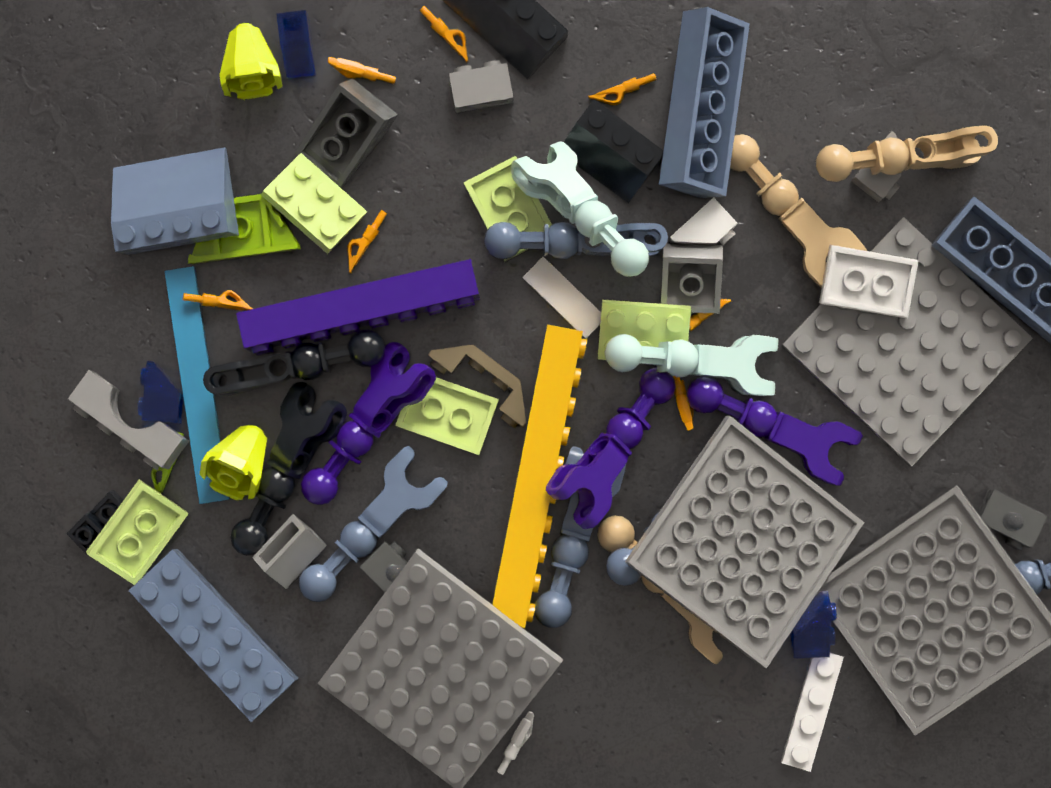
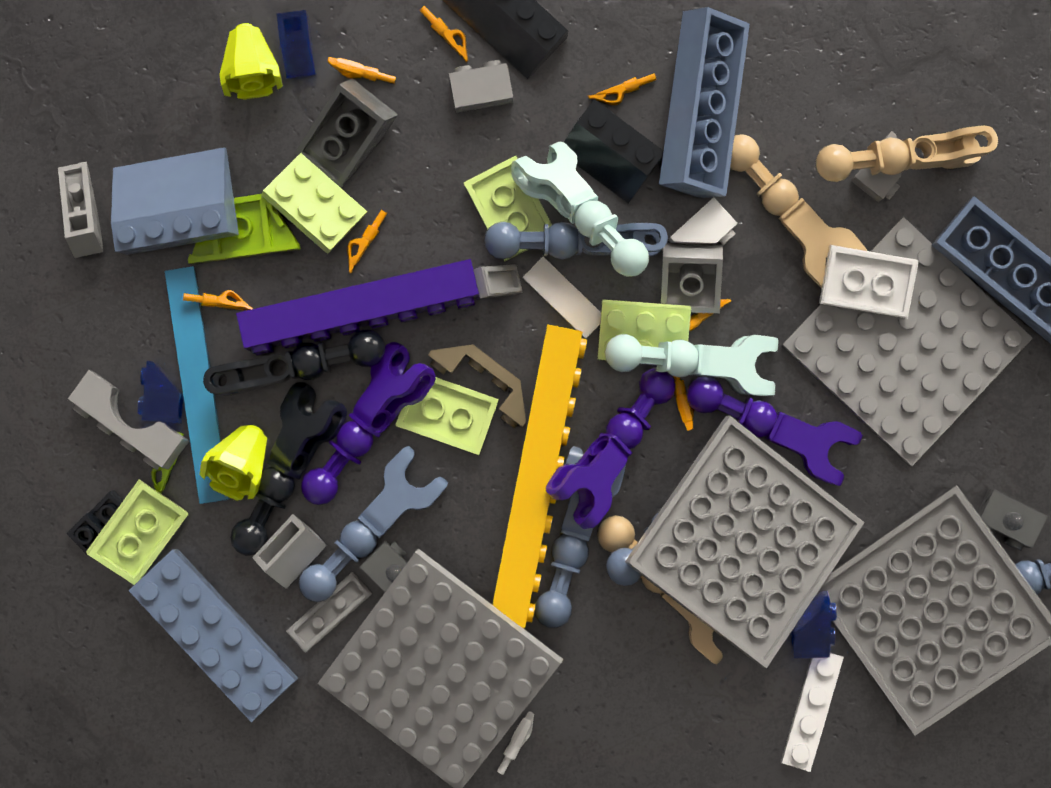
none -> light grey slope [58,162,103,258]
none -> light grey tile [286,572,373,653]
none -> light grey tile [474,264,523,298]

